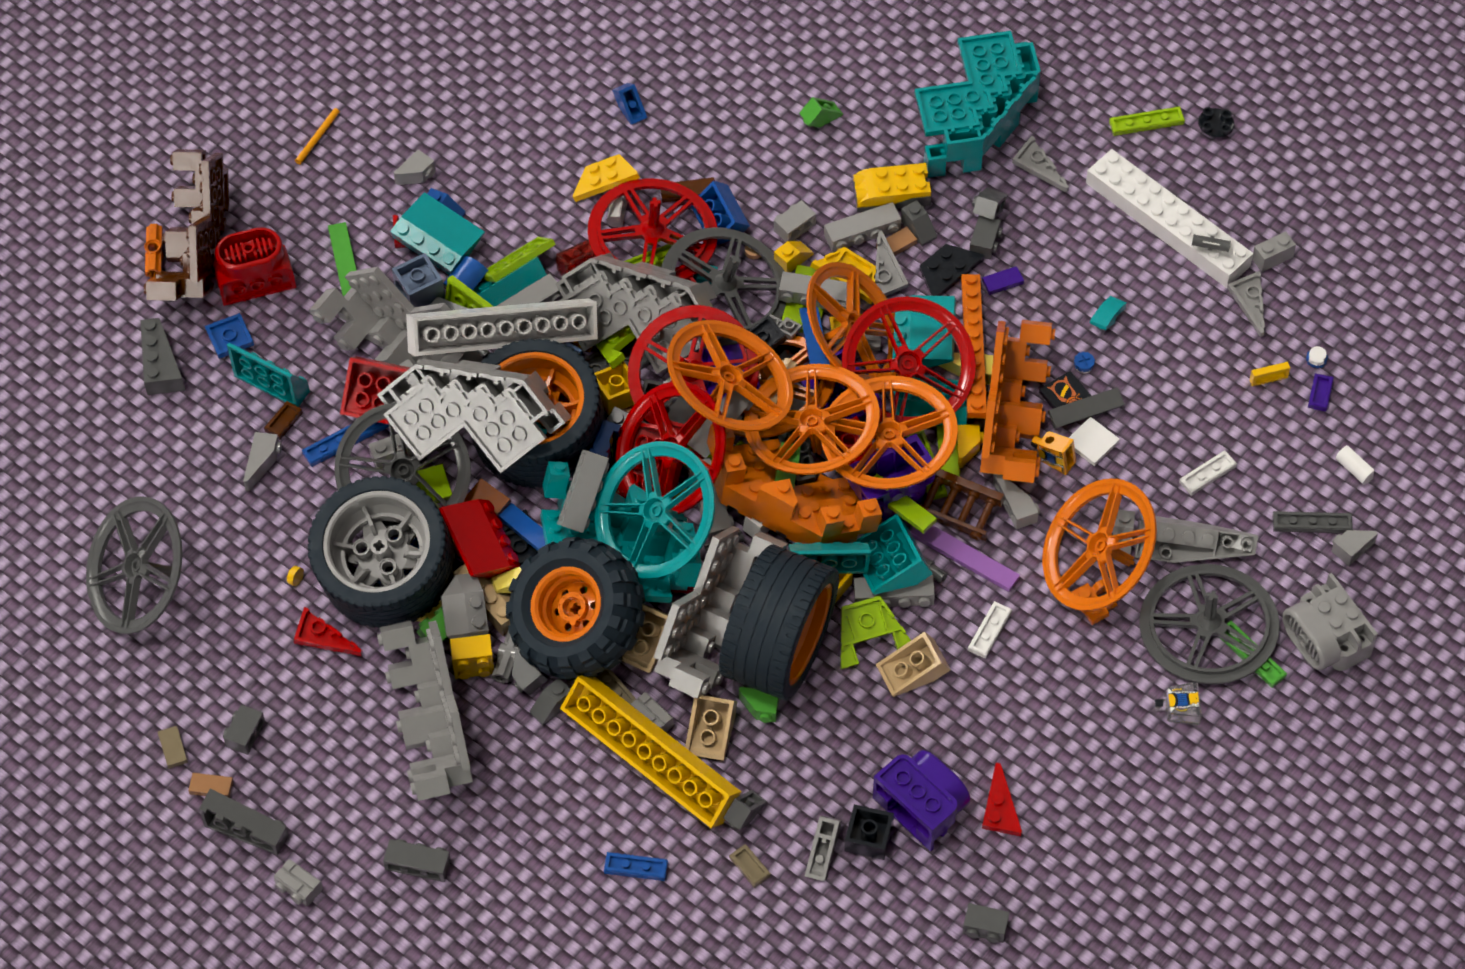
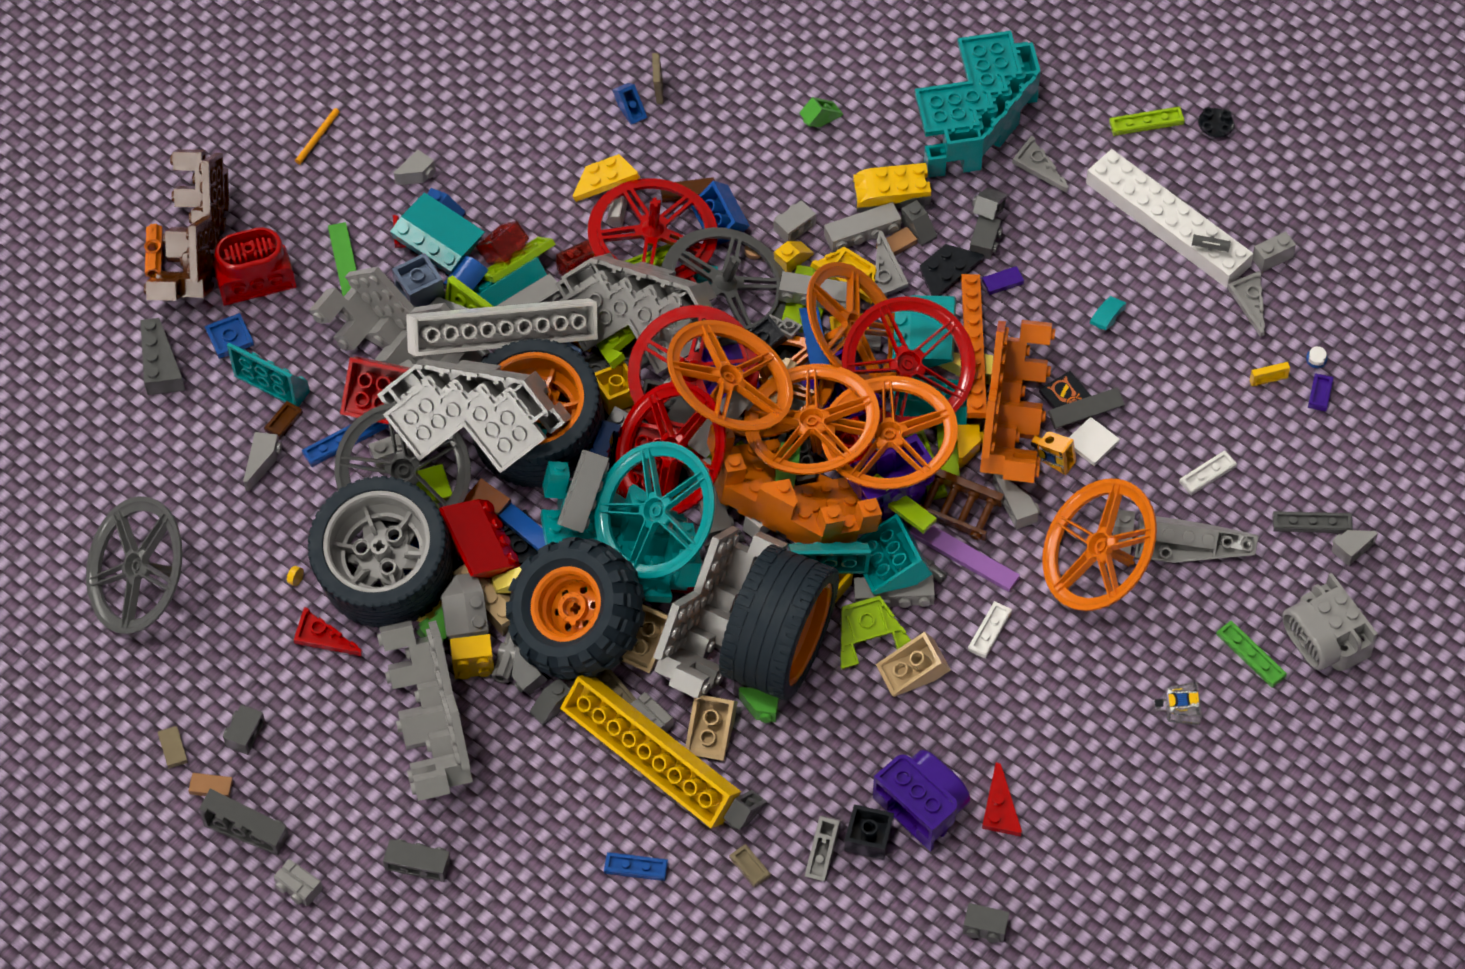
orange plate [1072,579,1117,625] -> none
blue piece [1074,352,1095,374] -> none
dark grey wheel [1139,564,1280,685] -> none
white brick [1336,445,1374,485] -> none
none -> clear red brick [475,221,530,264]
none -> dark tan tile [652,53,664,104]

